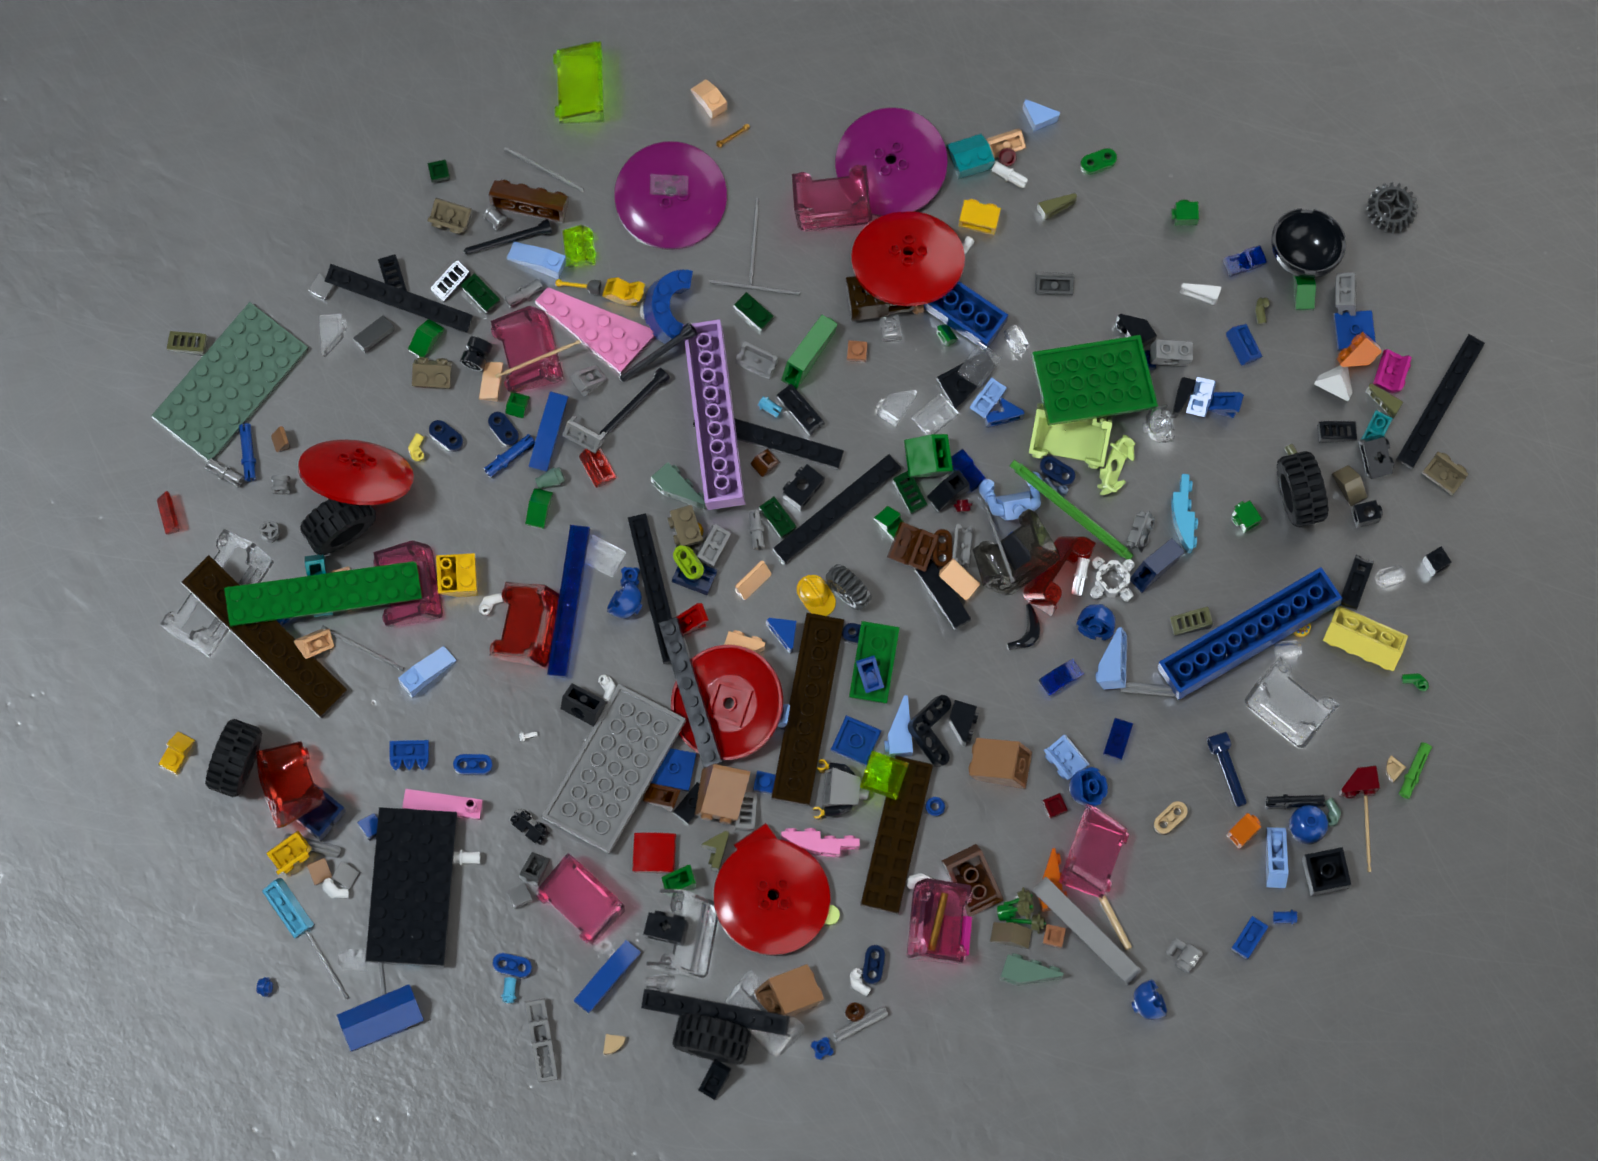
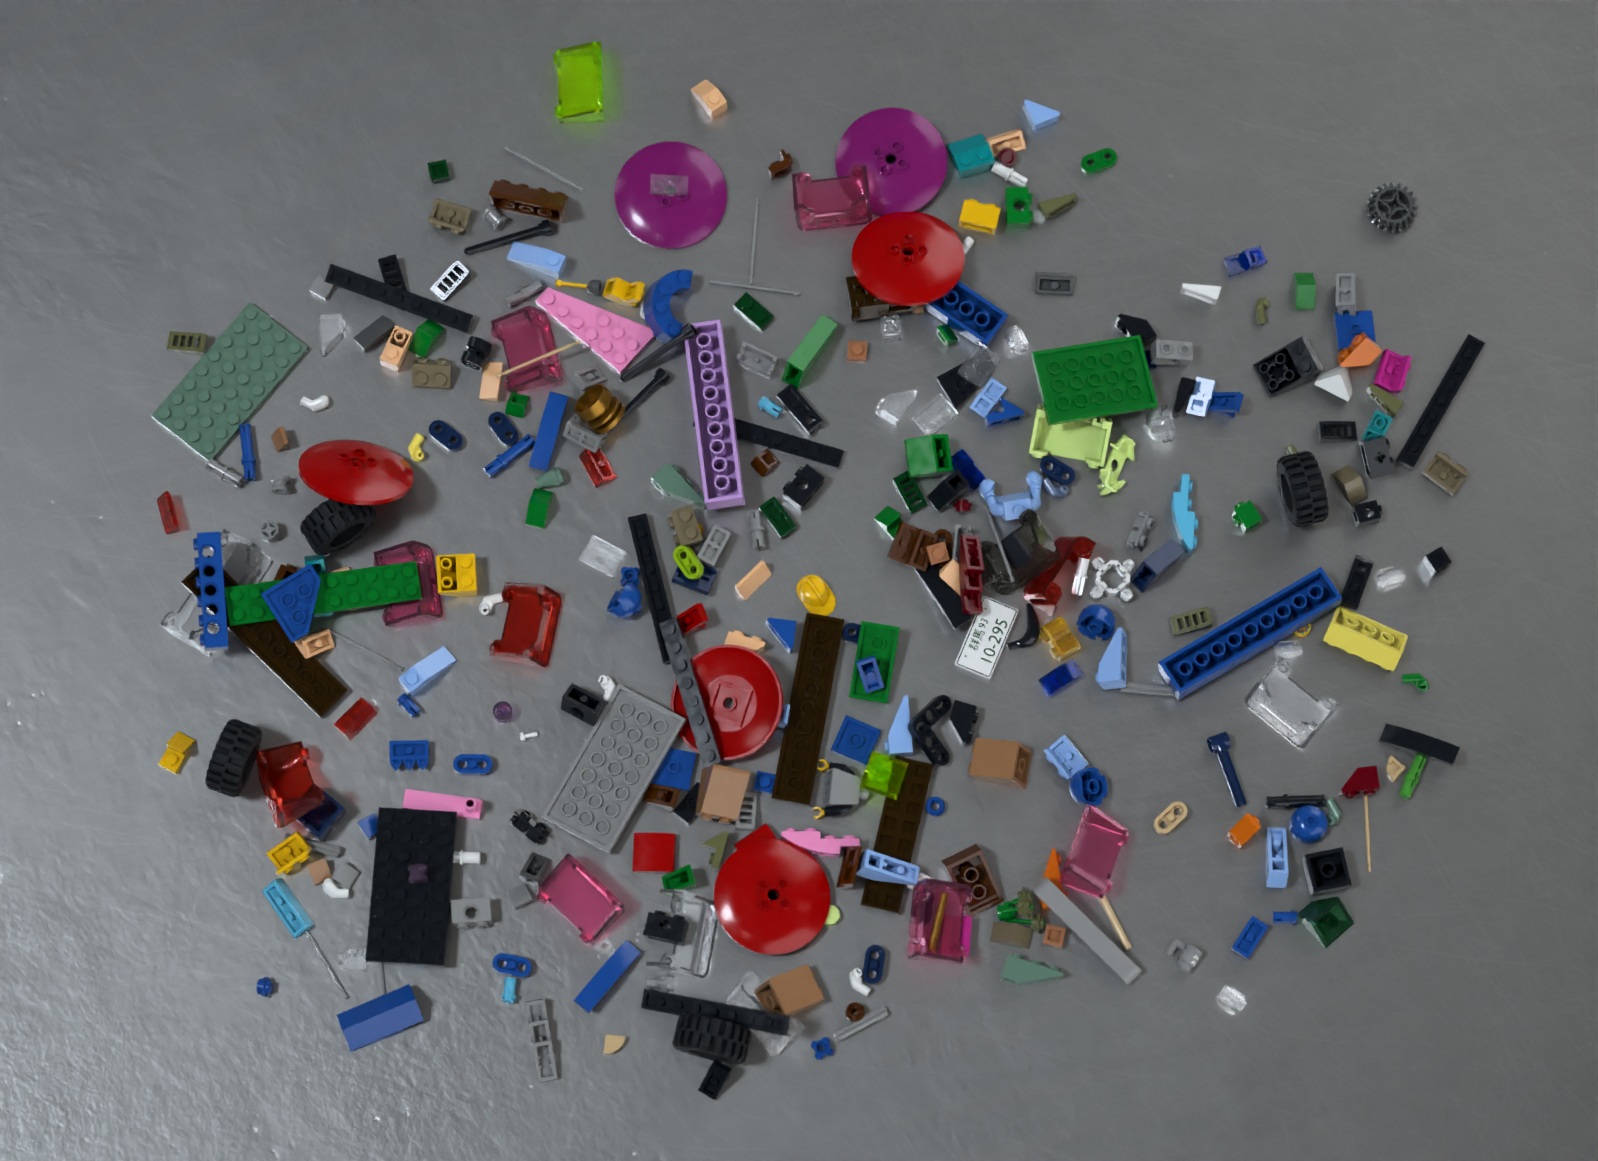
dark green plate [461,273,500,314] -> none
clear blue plate [547,525,590,678] -> none
clear neon green bracket [562,225,596,268] -> none
pearl gold hinge [716,124,750,147] -> none
black plate [773,454,901,564] -> none
dark grey gear [826,564,872,610] -> none
bright green piece [1009,459,1133,560] -> none
dark red tile [1042,793,1068,819] -> none
clear blue plate [1103,718,1133,761] -> none
blue cylinder [1131,979,1167,1020] -> none
green brick [1171,200,1199,226] -> none
blue slope [1226,324,1263,365] -> none
black piece [1271,208,1346,278] -> none
none -> blue brick [193,532,228,651]
none -> blue plate [261,563,321,644]
none -> reddish brown bracket [273,564,297,581]
none -> white arm [300,395,329,412]
none -> clear red slope [333,698,377,740]
none -> light nougat slope [379,325,413,372]
none -> blue pin [397,693,421,718]
none -> clear purple wheel [408,864,428,883]
none -> light grey brick [451,897,492,929]
none -> clear purple wheel [493,701,513,723]
none -> pearl gold wheel [574,383,625,435]
none -> reddish brown bracket [768,149,793,180]
none -> reddish brown slope [836,846,862,889]
none -> light blue slope [856,849,920,886]
none -> nougat plate [925,541,950,565]
none -> white tile [954,595,1019,680]
none -> dark red slope [959,534,984,615]
none -> green brick [1005,187,1033,229]
none -> clear yellow brick [1040,616,1081,662]
none -> clear brick [1217,985,1247,1013]
none -> black slope [1253,337,1325,398]
none -> clear green slope [1298,897,1354,948]
none -> black slope [1379,723,1460,766]

